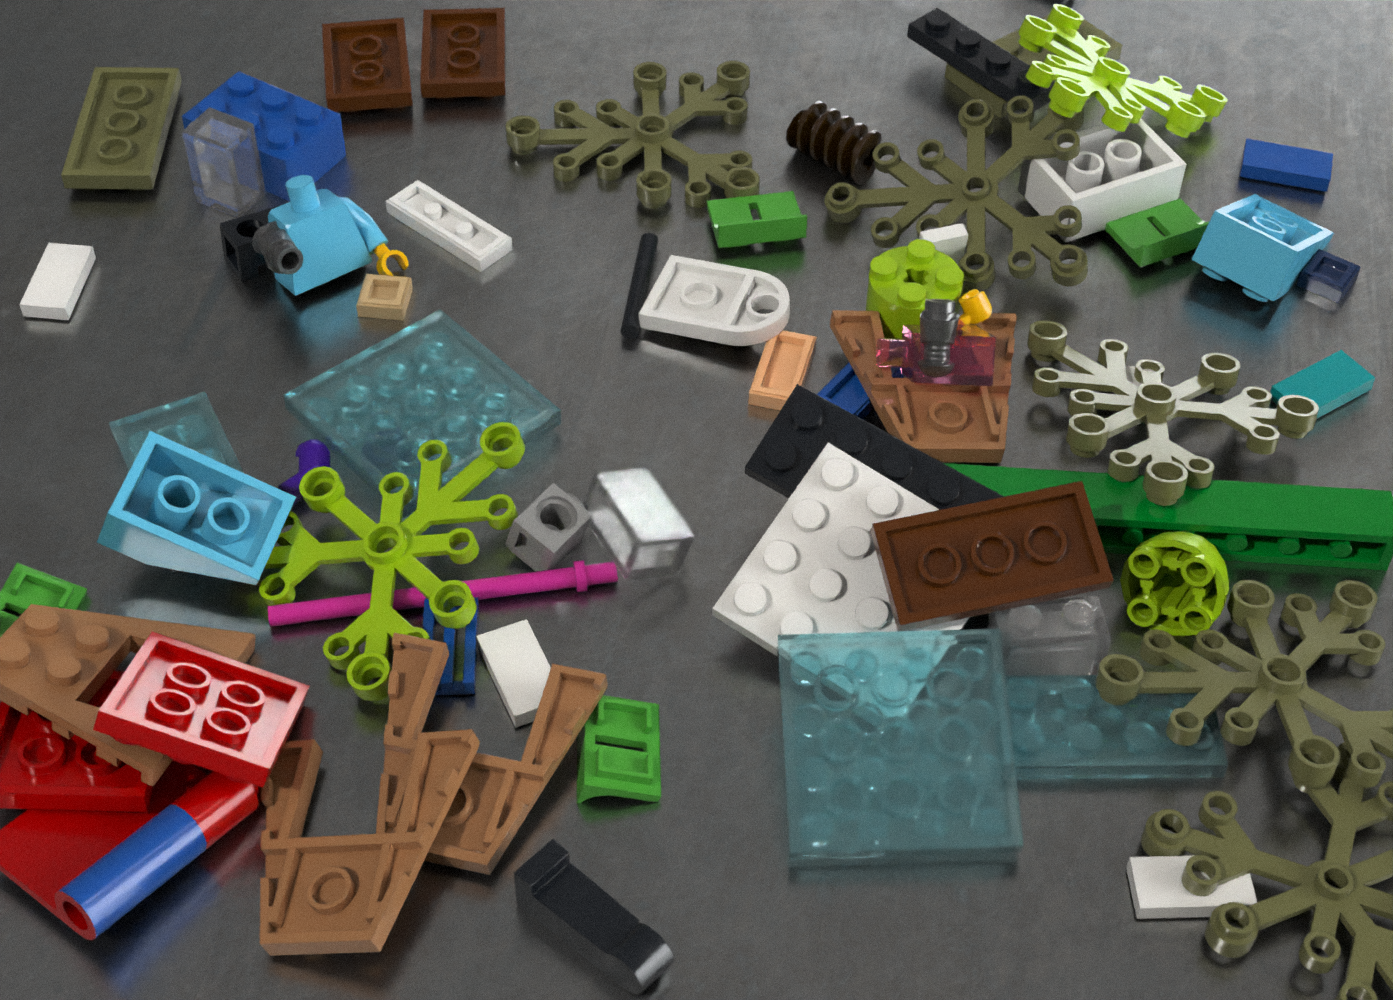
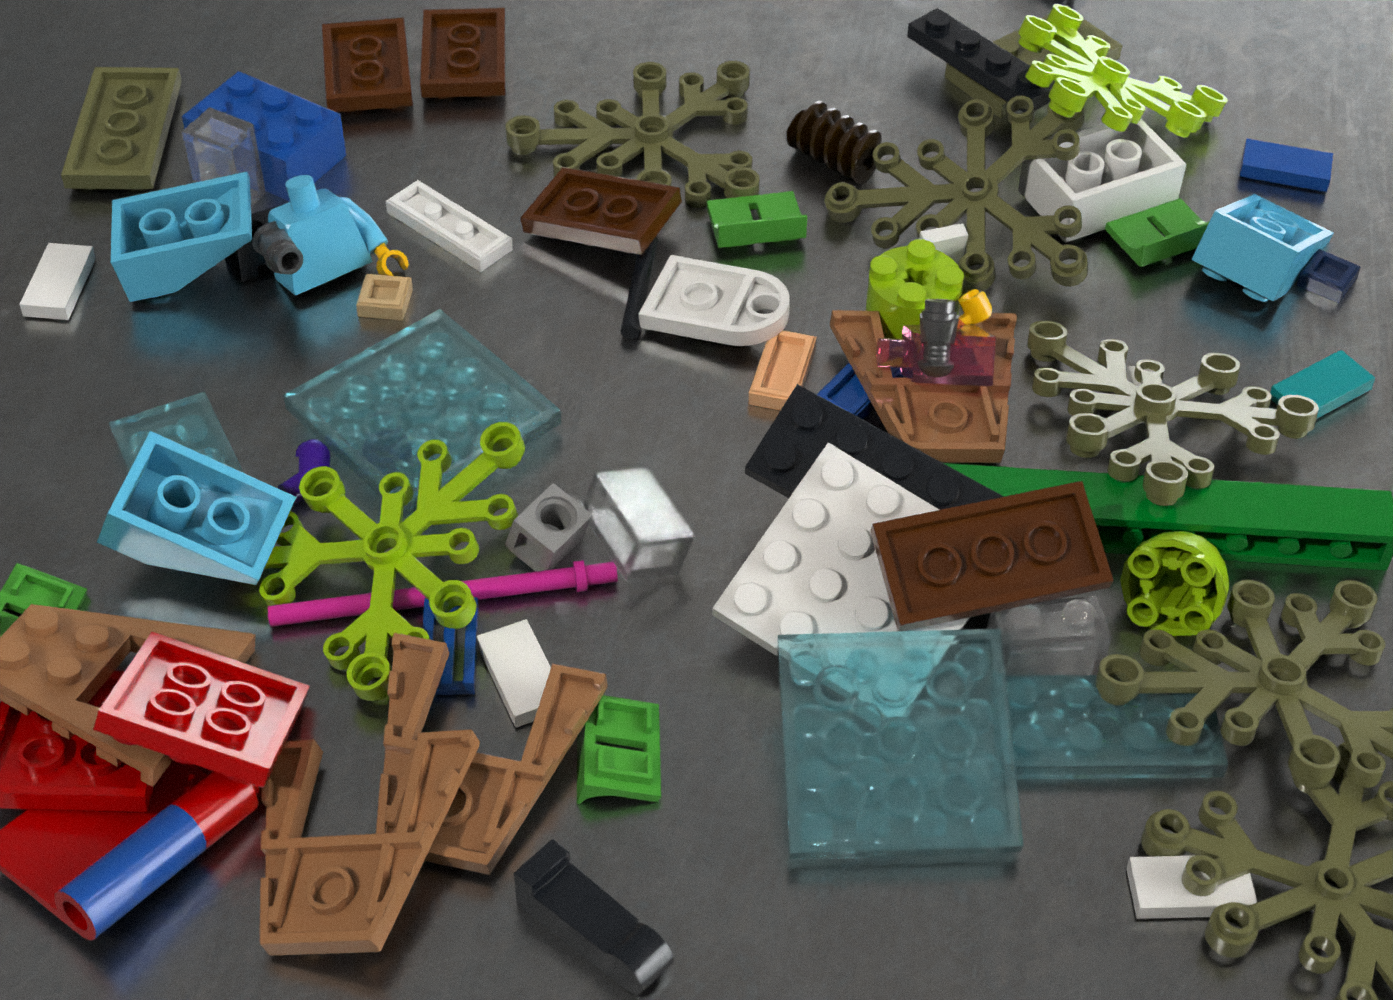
none -> medium azure slope [111,172,252,302]
none -> reddish brown plate [520,167,682,255]

